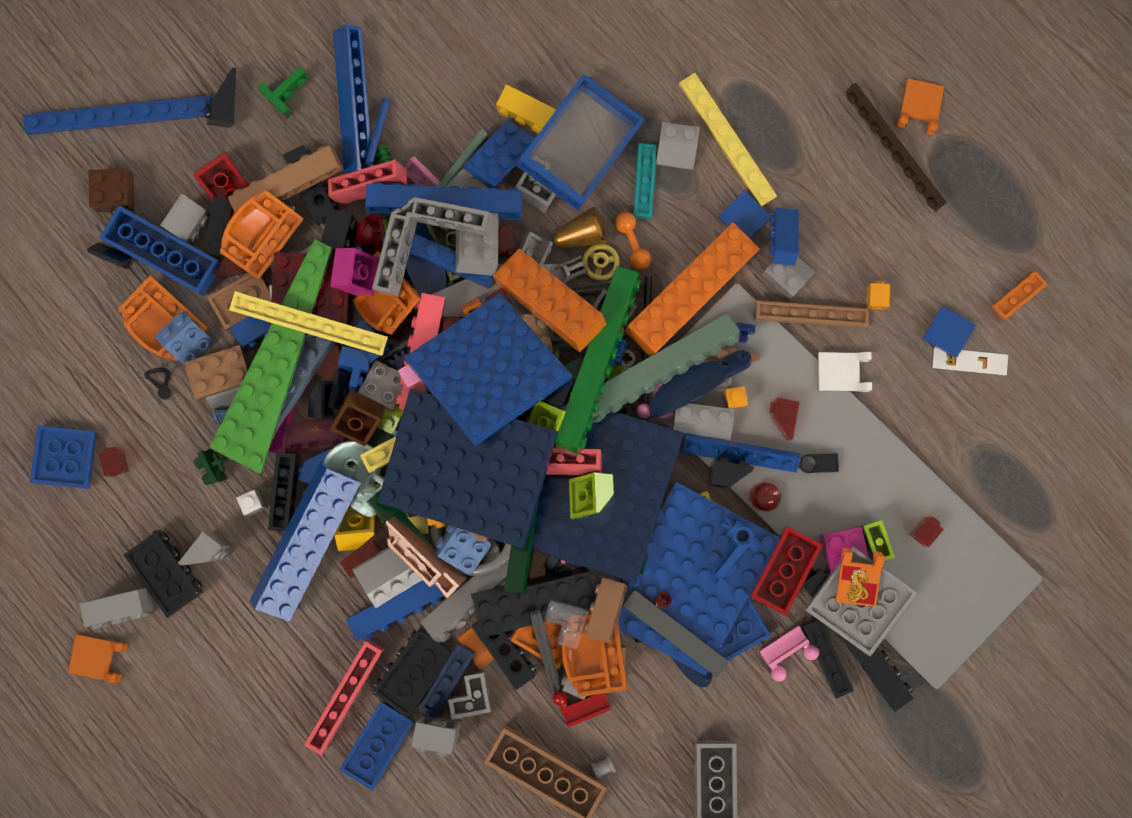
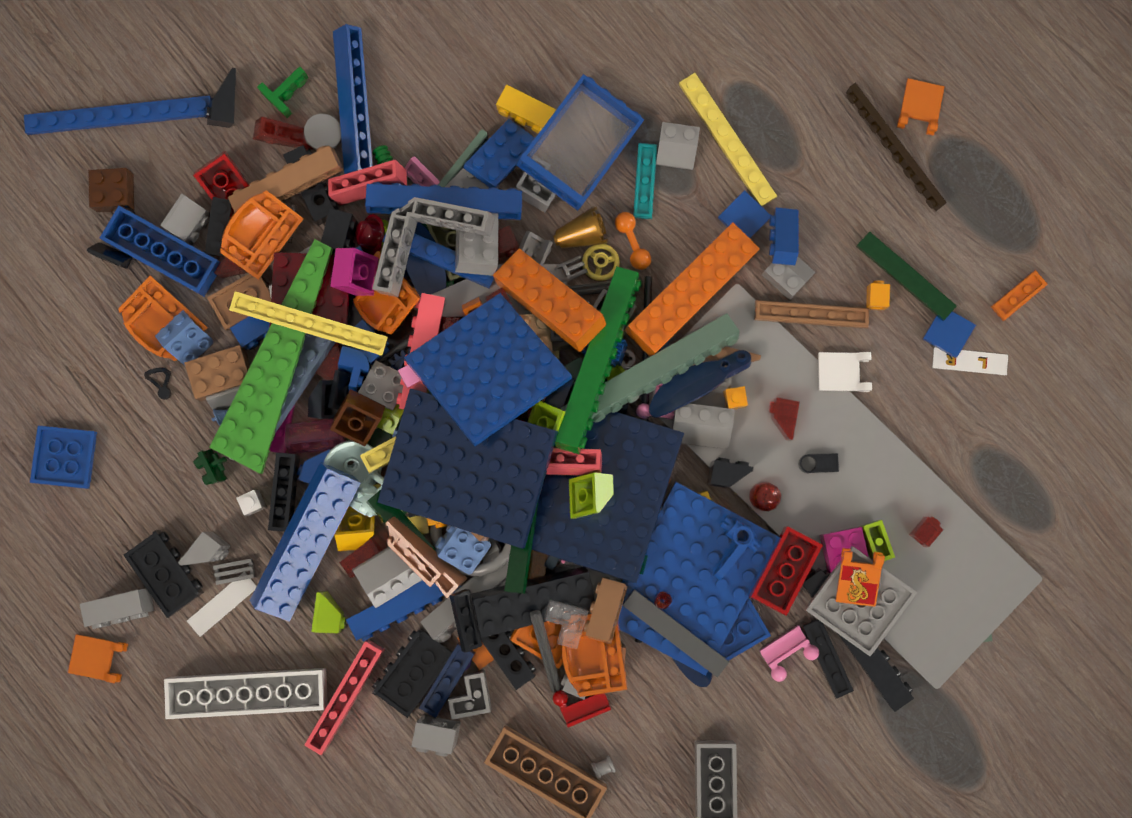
clear red brick [99,447,129,477] -> none
blue plate [339,701,415,791] -> none
blue bar [365,98,390,166] -> none
blue plate [682,433,801,473] -> none
clear blue tile [735,323,756,343] -> none
none -> white brick [164,668,328,719]
none -> white sticker [187,572,257,637]
none -> light grey tile [213,559,256,585]
none -> clear red slope [253,116,313,150]
none -> light grey tile [304,113,341,150]
none -> lime slope [311,591,346,633]
none -> black plate [449,589,482,653]
none -> dark green tile [856,231,957,321]

